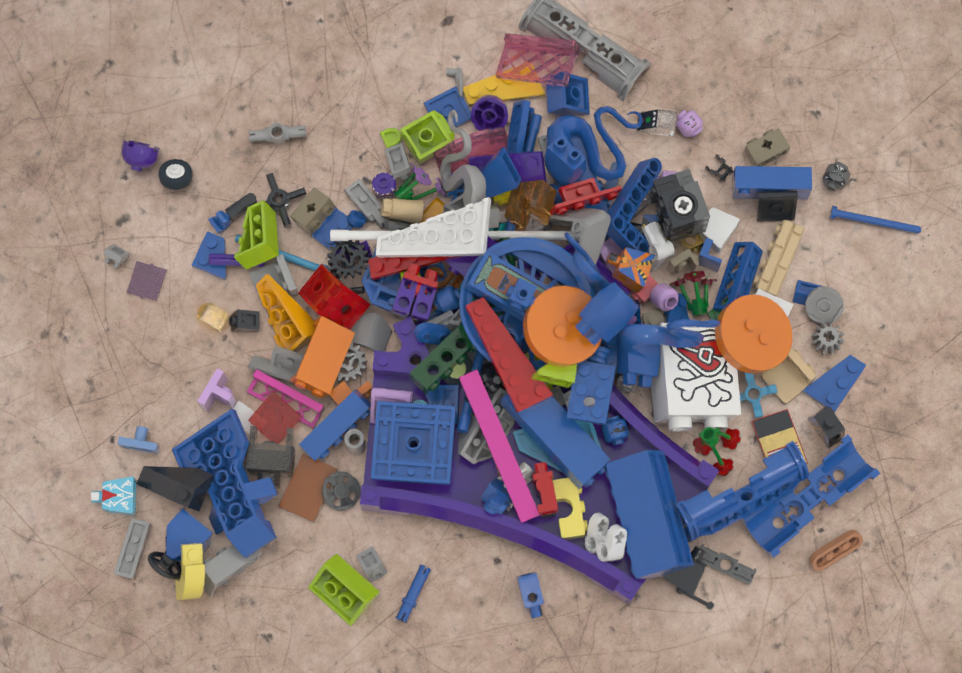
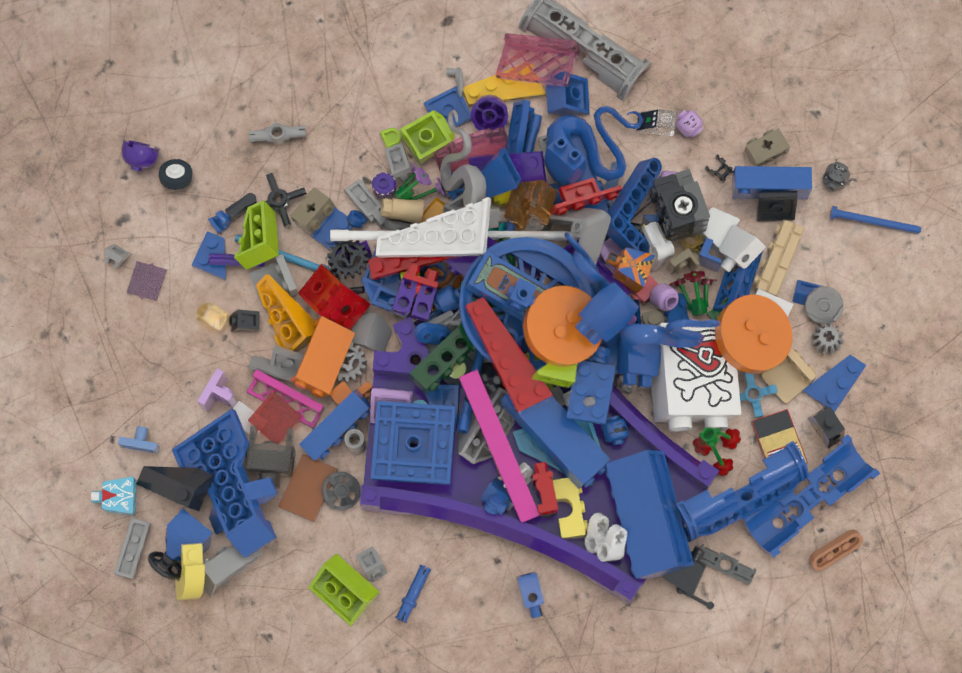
none -> white torso [719,225,766,273]

